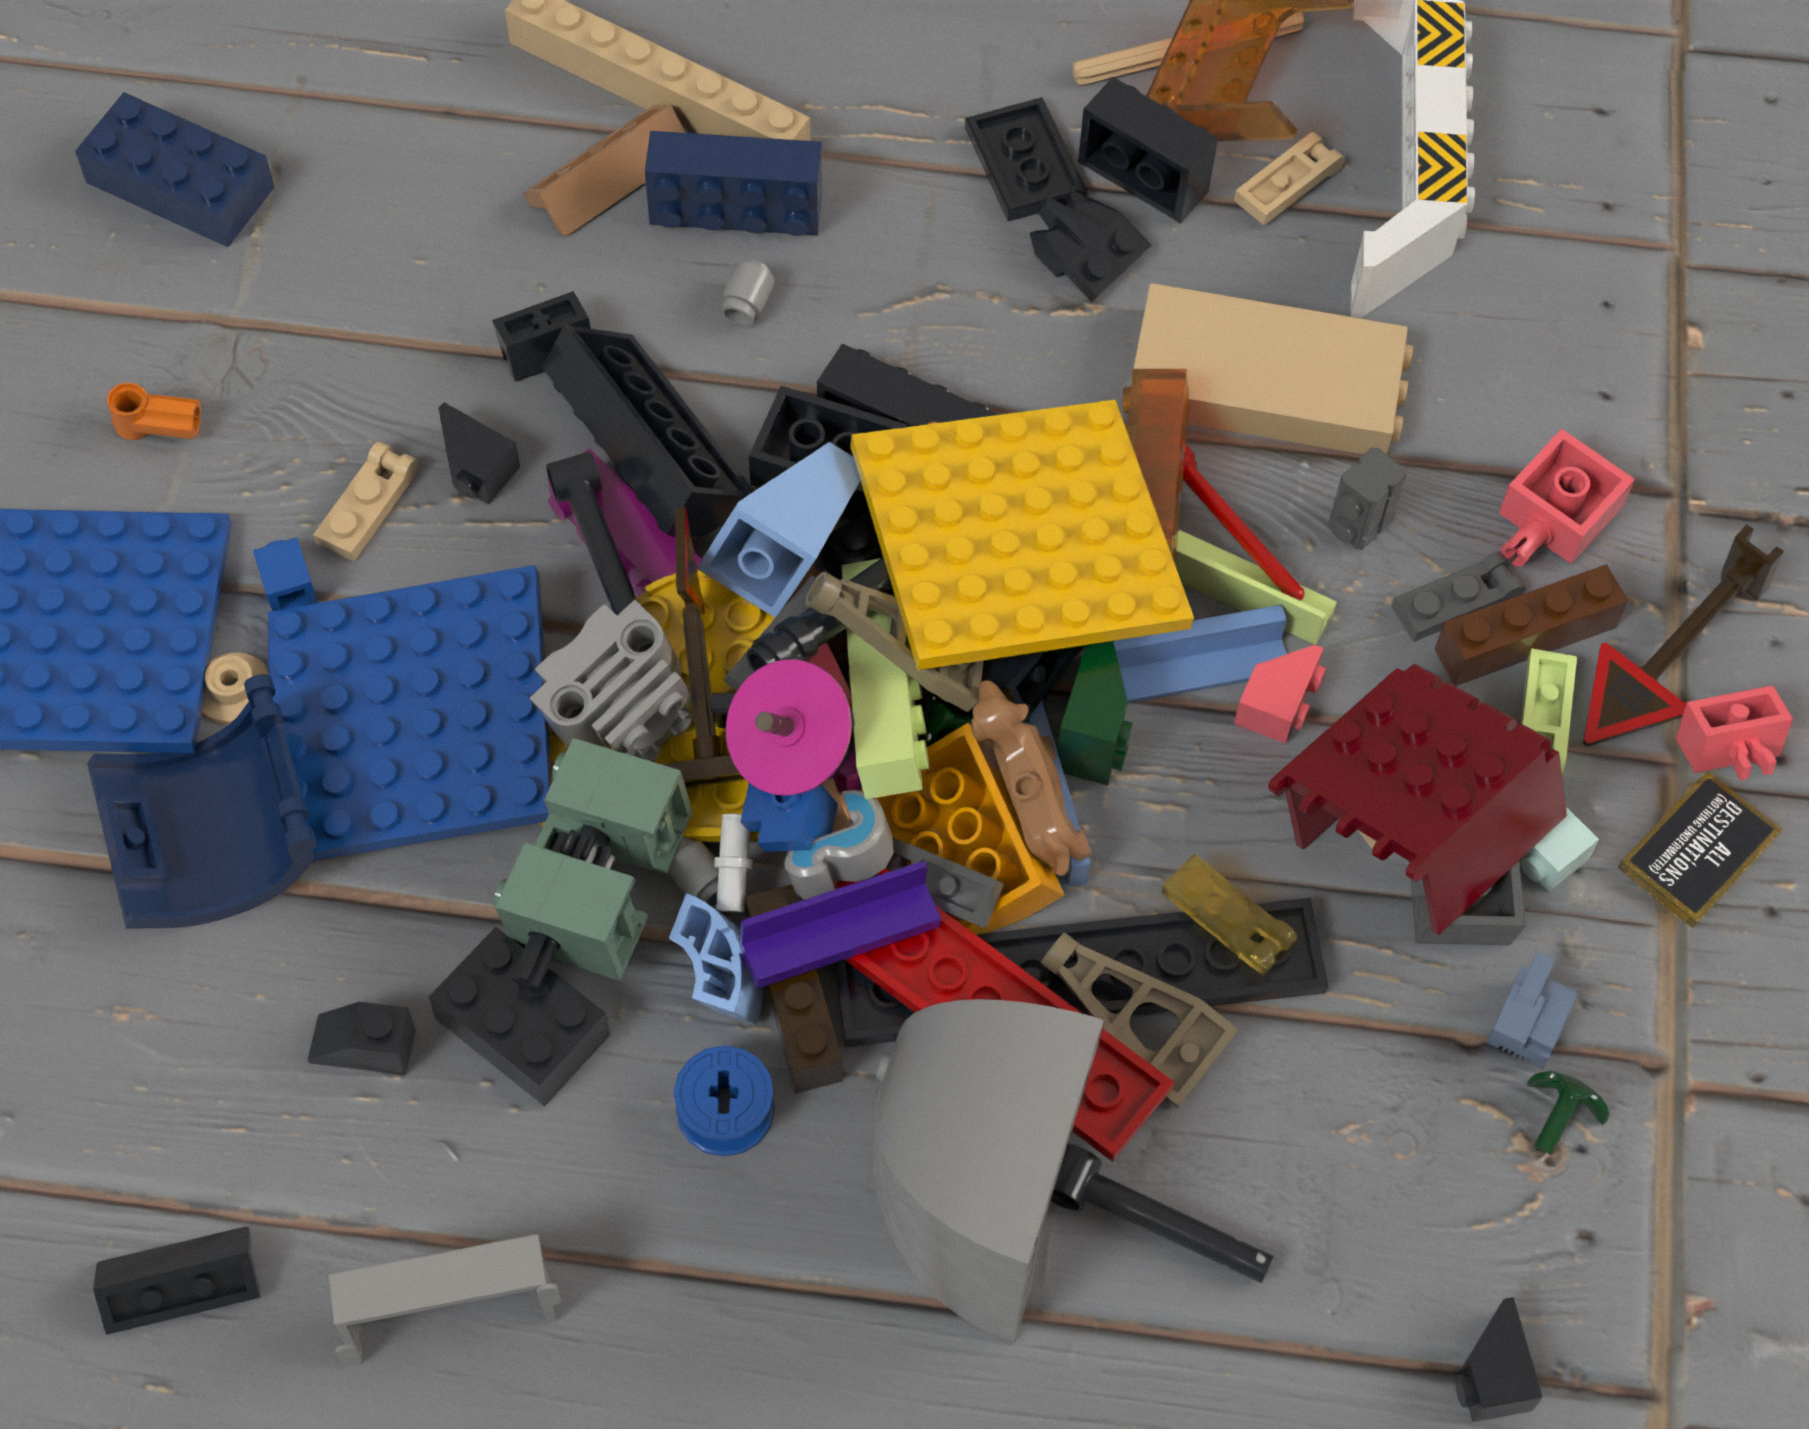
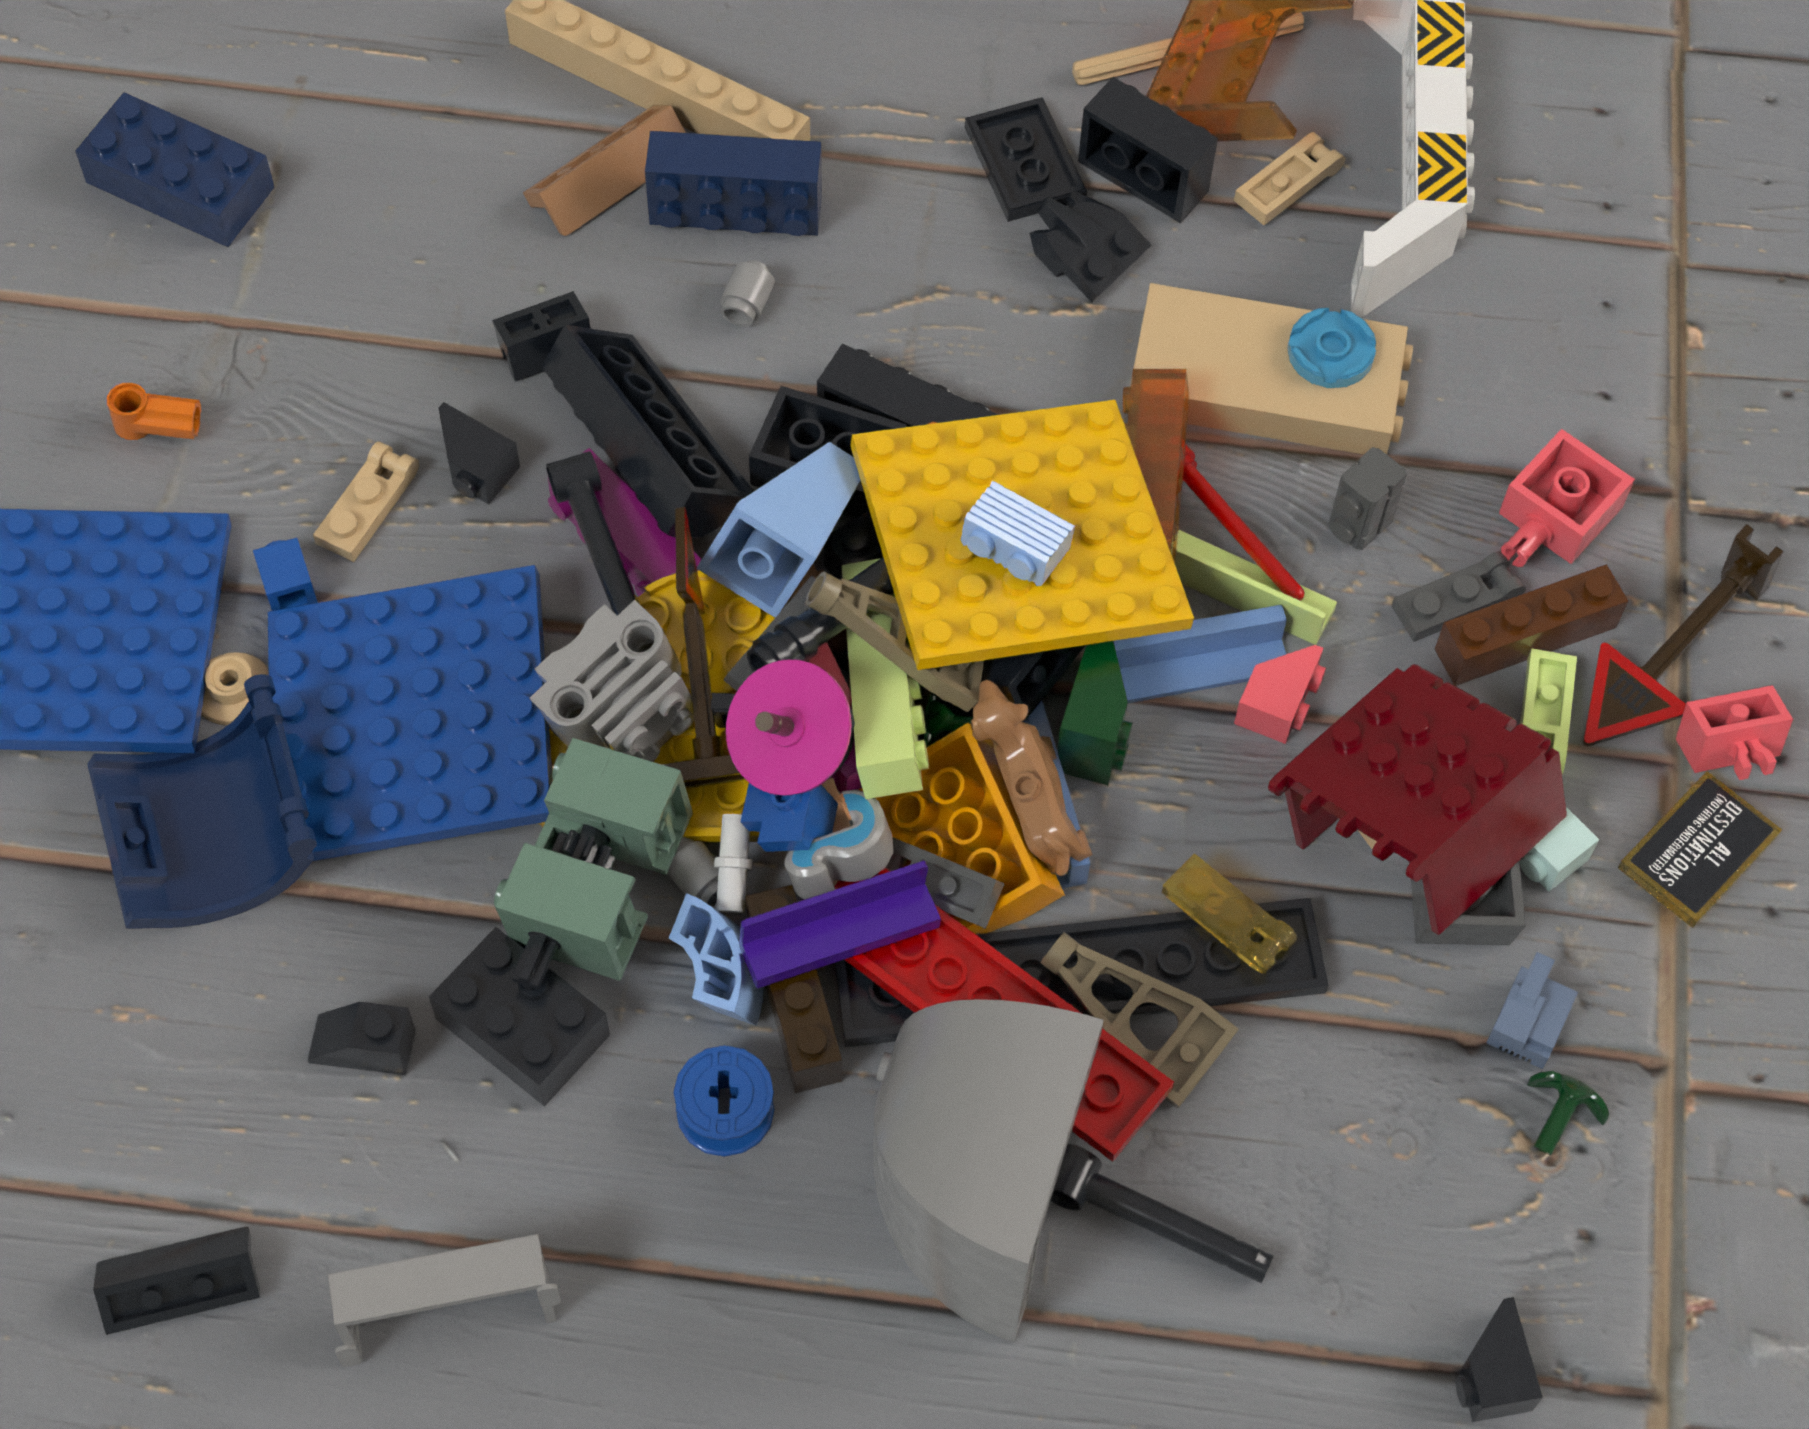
none -> light blue brick [960,481,1075,586]
none -> dark azure tile [1287,308,1376,388]

